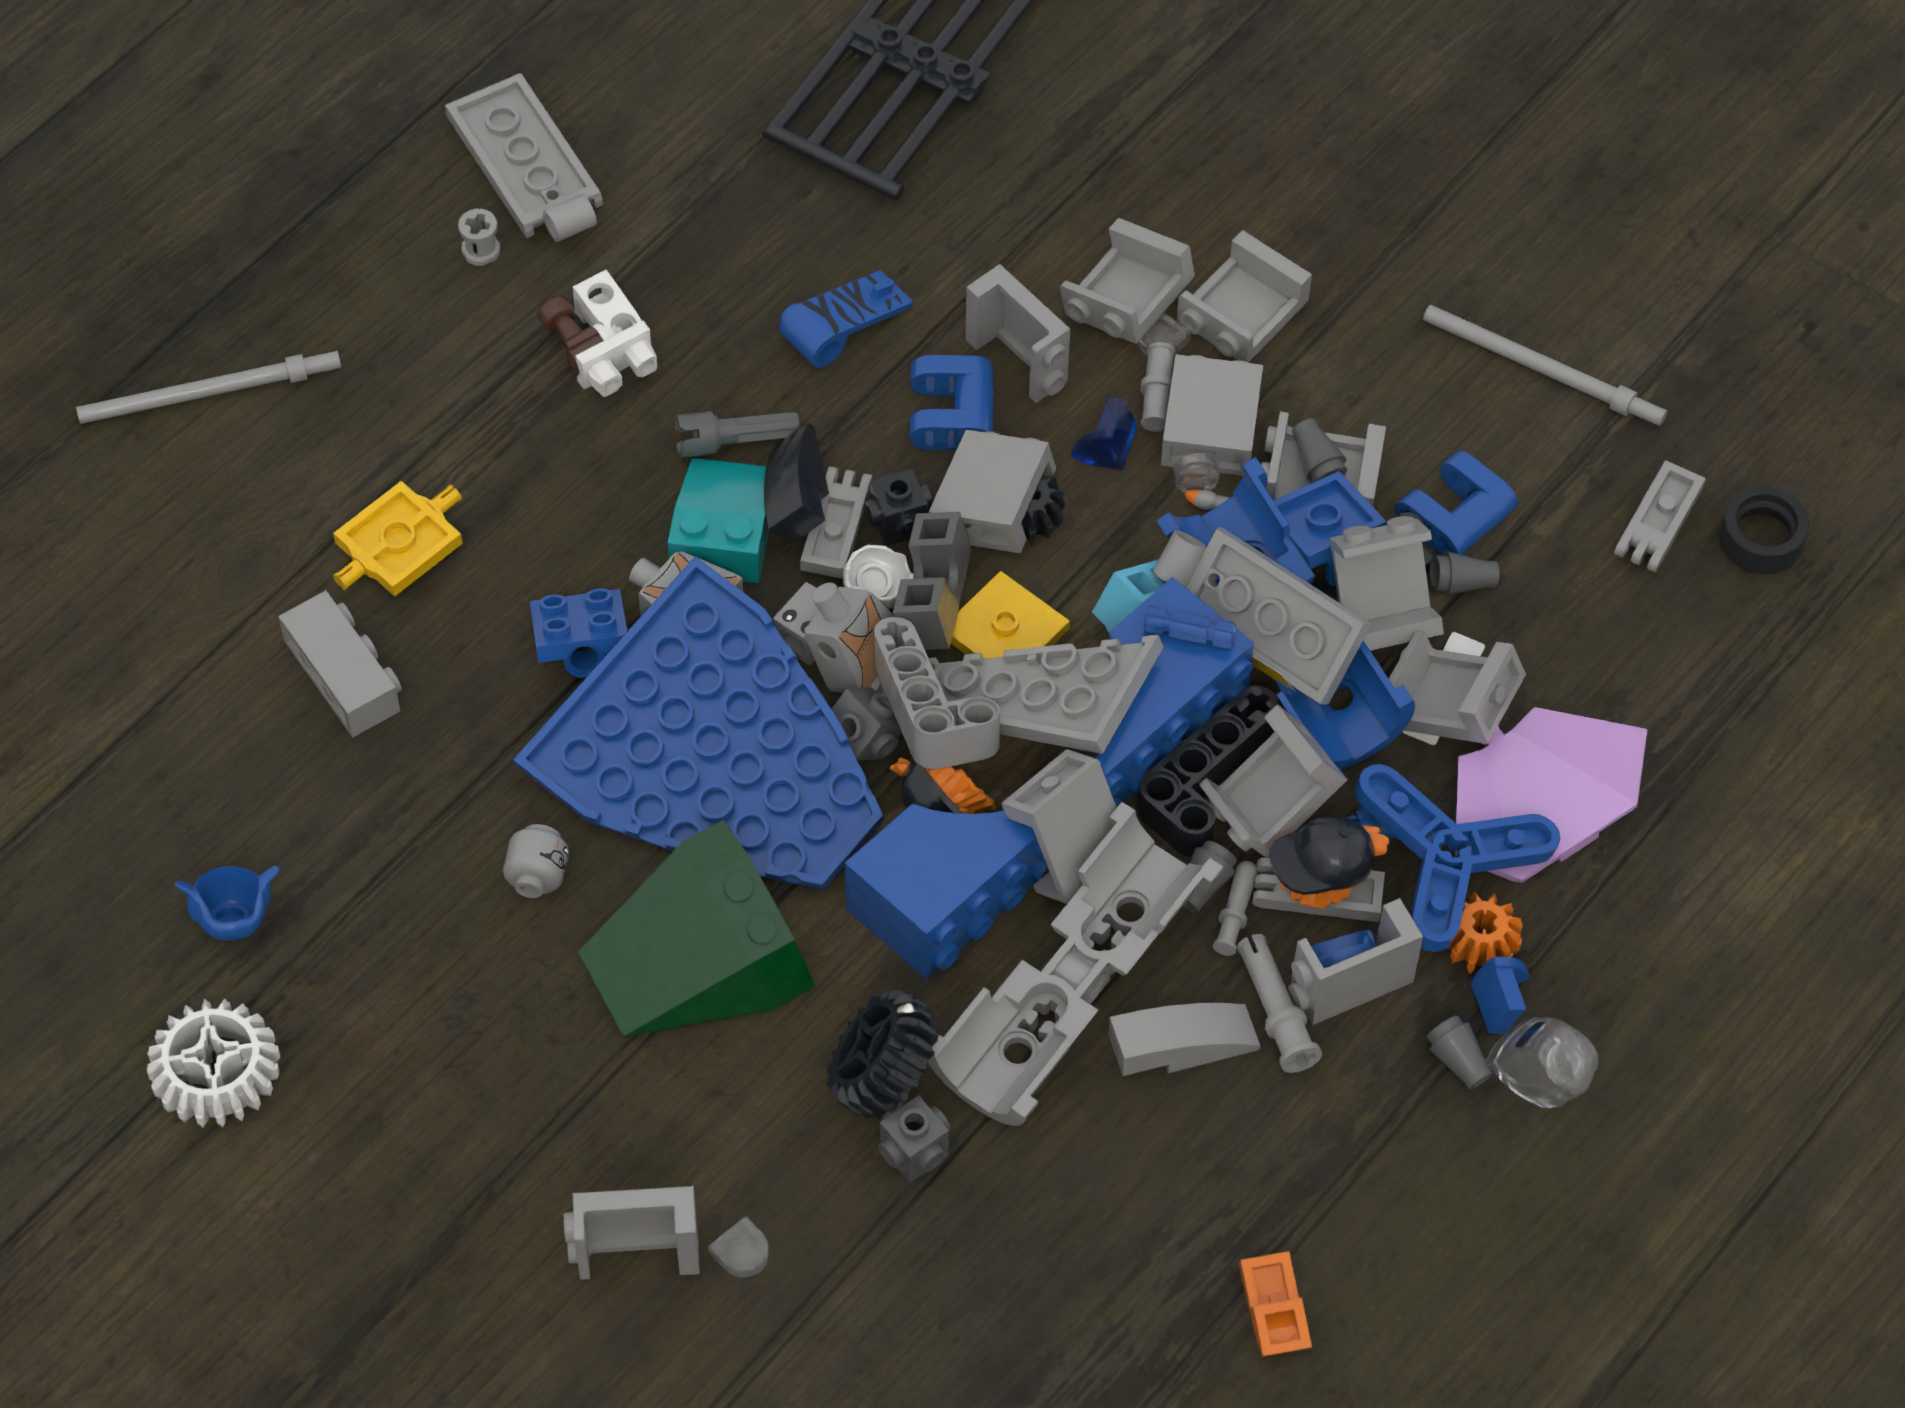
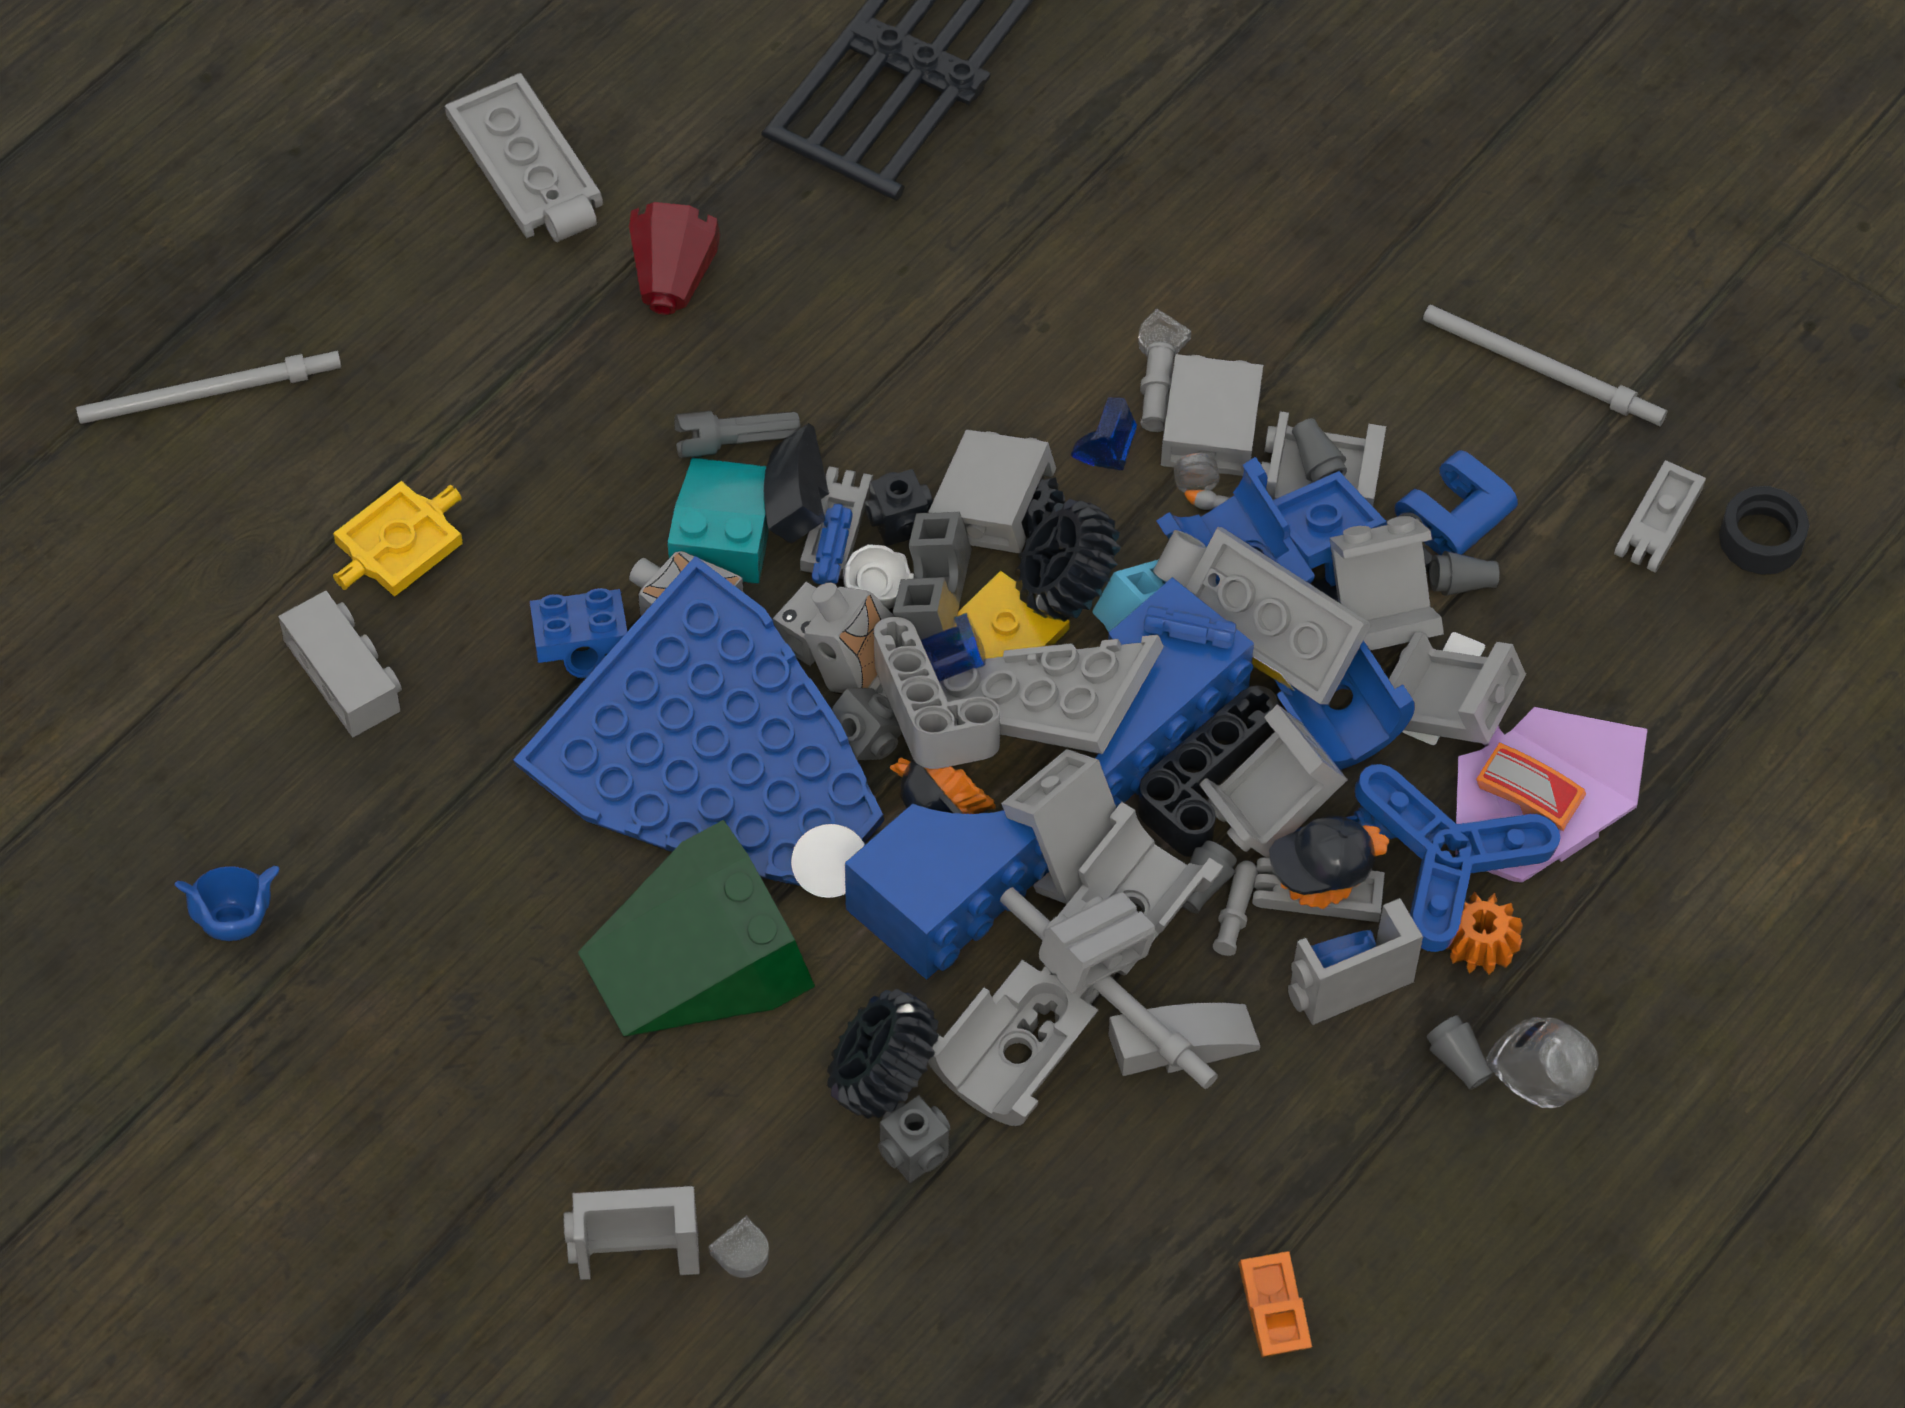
white gear [147,998,280,1127] -> none
light grey bush [458,209,501,266] -> none
light grey head [503,824,569,898] -> none
white hips [538,269,657,397] -> none
blue door [779,270,914,369] -> none
blue connector [909,355,994,451] -> none
light grey panel [966,264,1070,403] -> none
light grey panel [1060,218,1195,344] -> none
light grey panel [1177,230,1312,362] -> none
light grey pin [1237,934,1322,1073] -> none
blue tile [1471,957,1530,1034] -> none
none -> dark red cone [629,202,720,315]
none -> white sticker [791,824,865,898]
none -> blue axle [812,504,853,585]
none -> clear blue tile [921,613,986,682]
none -> light grey bar [1000,887,1218,1089]
none -> black gear [1015,499,1121,622]
none -> light grey brick [1038,892,1156,994]
none -> slope [1476,742,1586,831]

